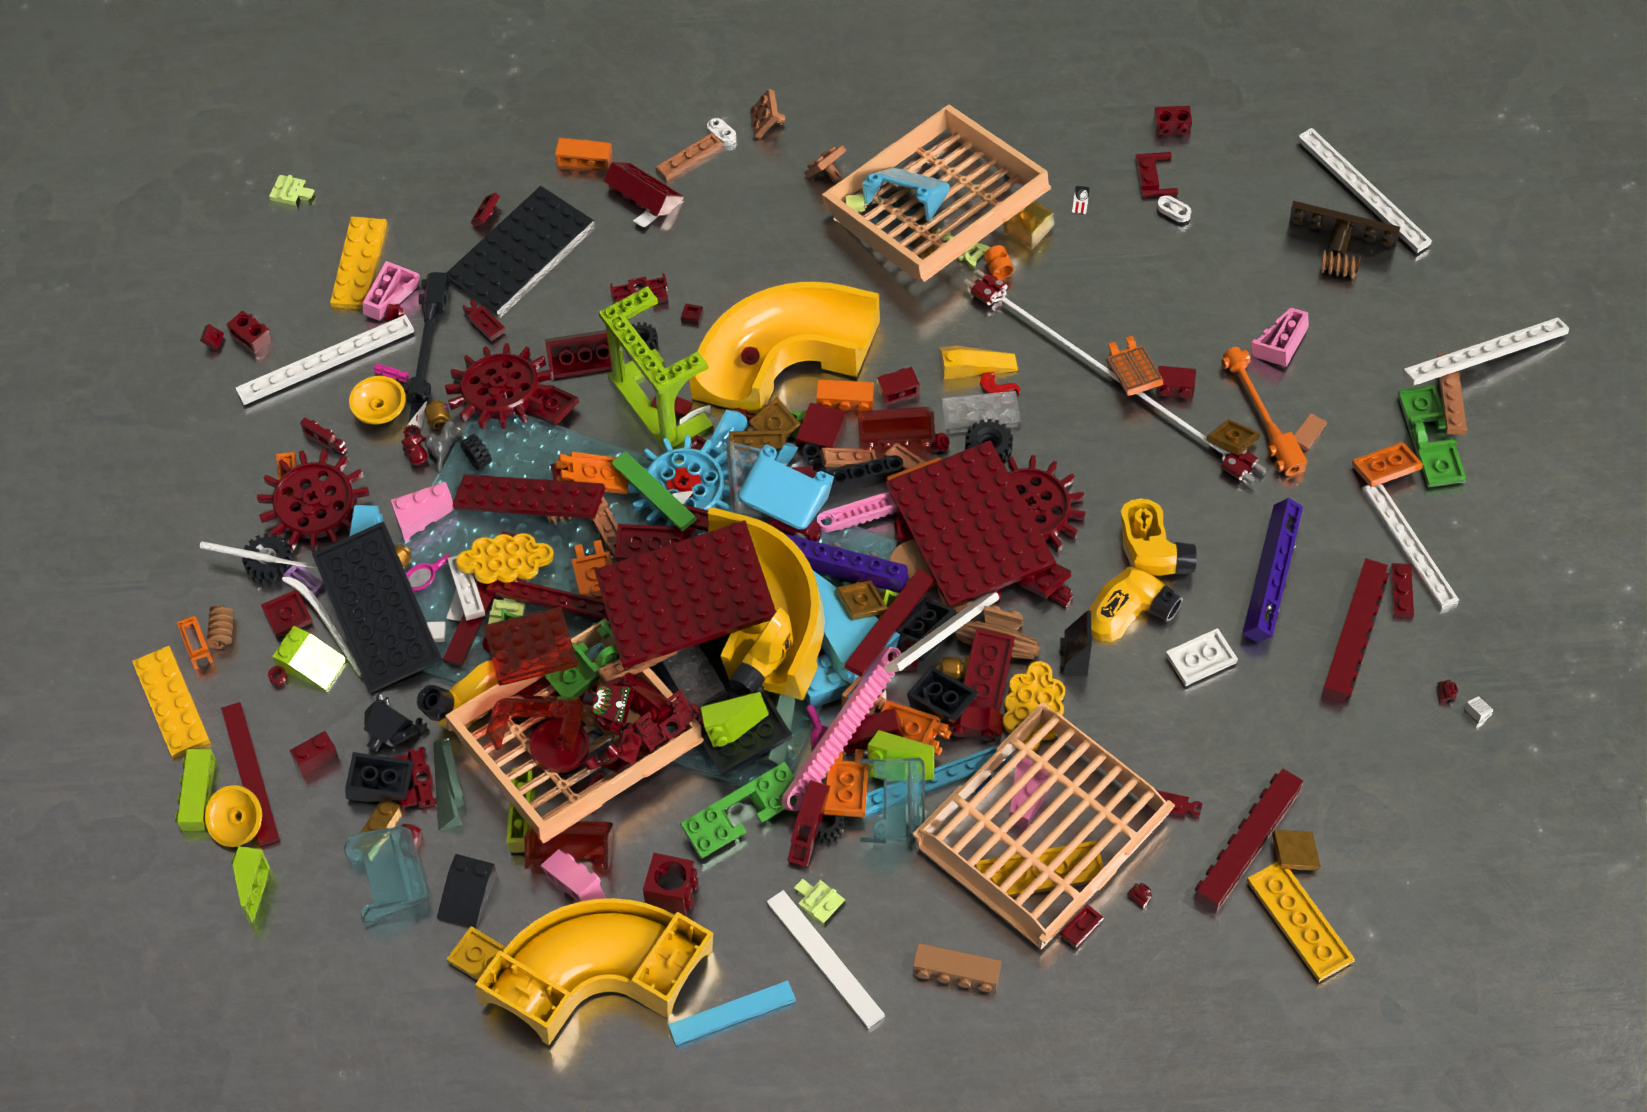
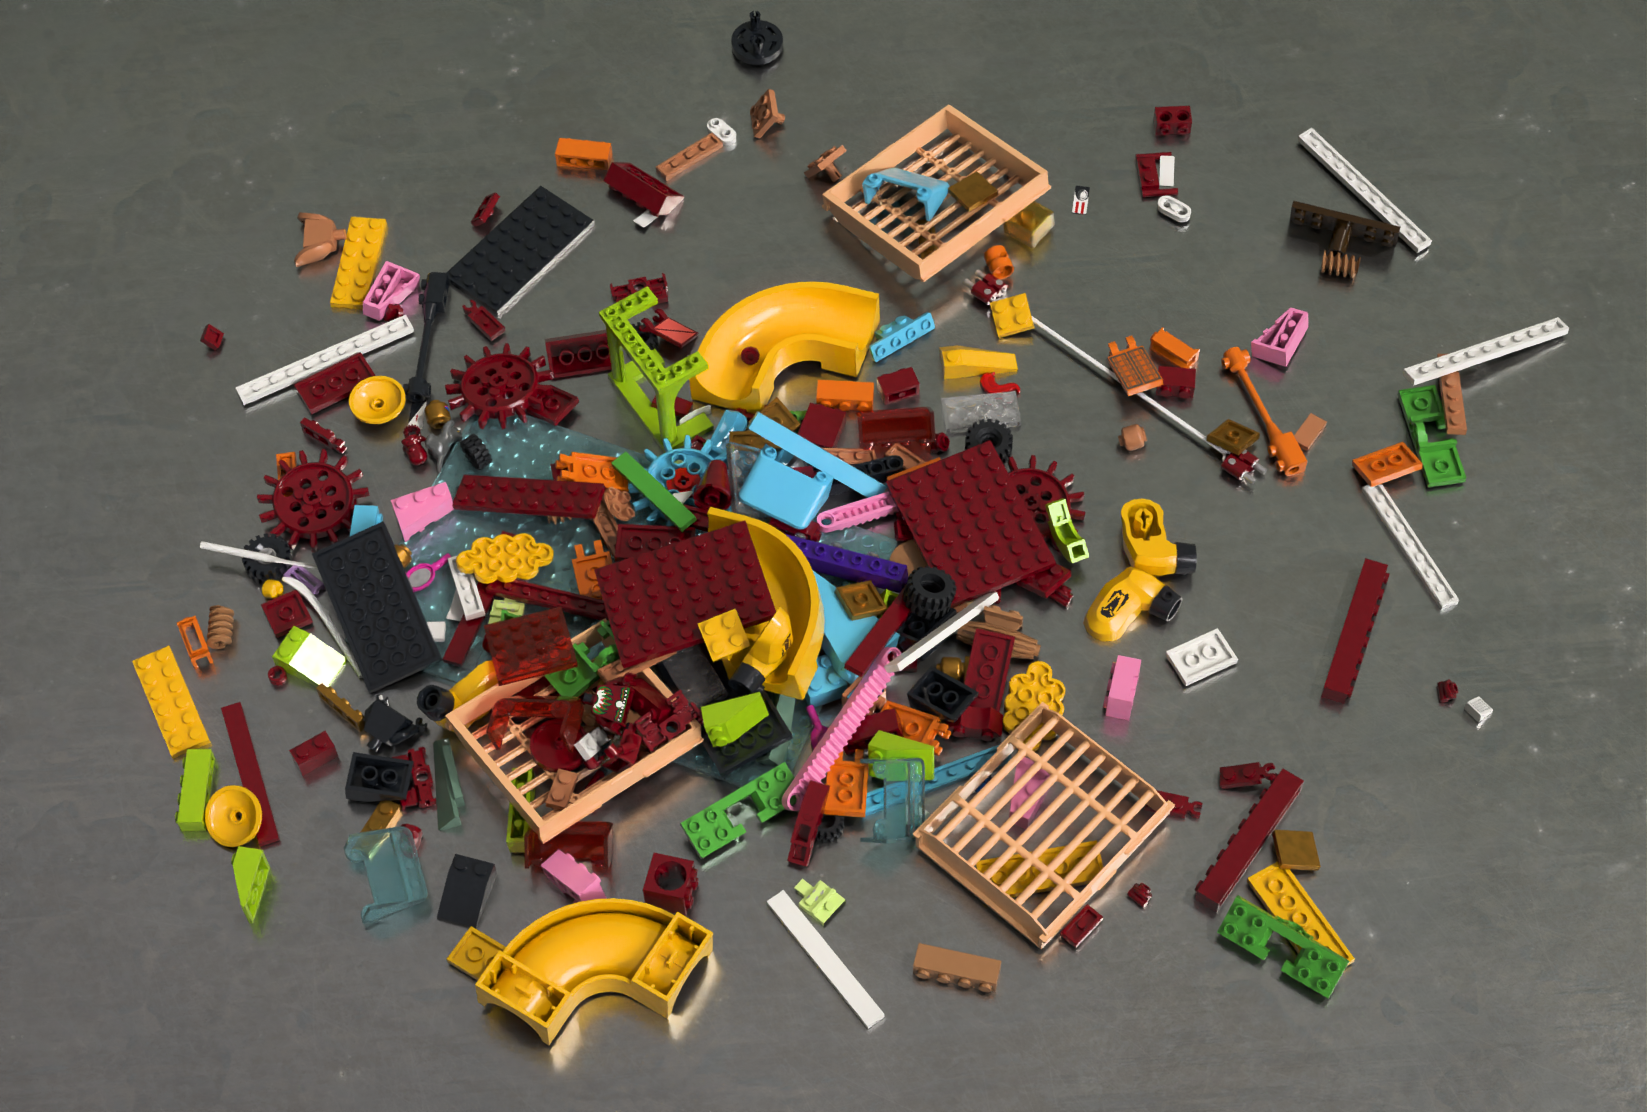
dark red brick [227,310,271,354] -> none
yellowish green piece [269,175,315,206] -> none
dark pink axle [373,363,409,383] -> none
medium azure tile [668,981,796,1046] -> none
dark red tile [681,303,703,325] -> none
yellowish green tile [846,194,865,212] -> none
yellowish green piece [936,228,990,269] -> none
black slope [1060,611,1092,675] -> none
dark purple piece [1242,497,1303,643] -> none
dark red plate [1390,563,1414,618] -> none
none -> yellow piece [262,579,283,599]
none -> nougat torso [294,212,347,267]
none -> dark red plate [294,352,376,415]
none -> pearl gold plate [316,683,365,732]
none -> nougat plate [545,769,578,811]
none -> white plate [574,727,608,761]
none -> nougat dish [604,487,635,521]
none -> flag [639,309,699,348]
none -> dark red cone [693,460,732,510]
none -> yellow plate [698,609,751,662]
none -> black piece [731,11,783,65]
none -> medium azure tile [747,411,887,498]
none -> medium azure bracket [869,312,935,362]
none -> black tyre [903,566,956,619]
none -> pearl gold tile [948,171,998,212]
none -> yellow plate [990,293,1034,338]
none -> lime arch [1045,498,1089,563]
none -> bright pink wedge [1103,655,1141,721]
none -> nougat head [1118,424,1147,451]
none -> orange window [1150,327,1200,368]
none -> white sticker [1159,156,1175,186]
none -> bright green plate [1217,895,1349,998]
none -> dark red plate [1220,762,1276,789]

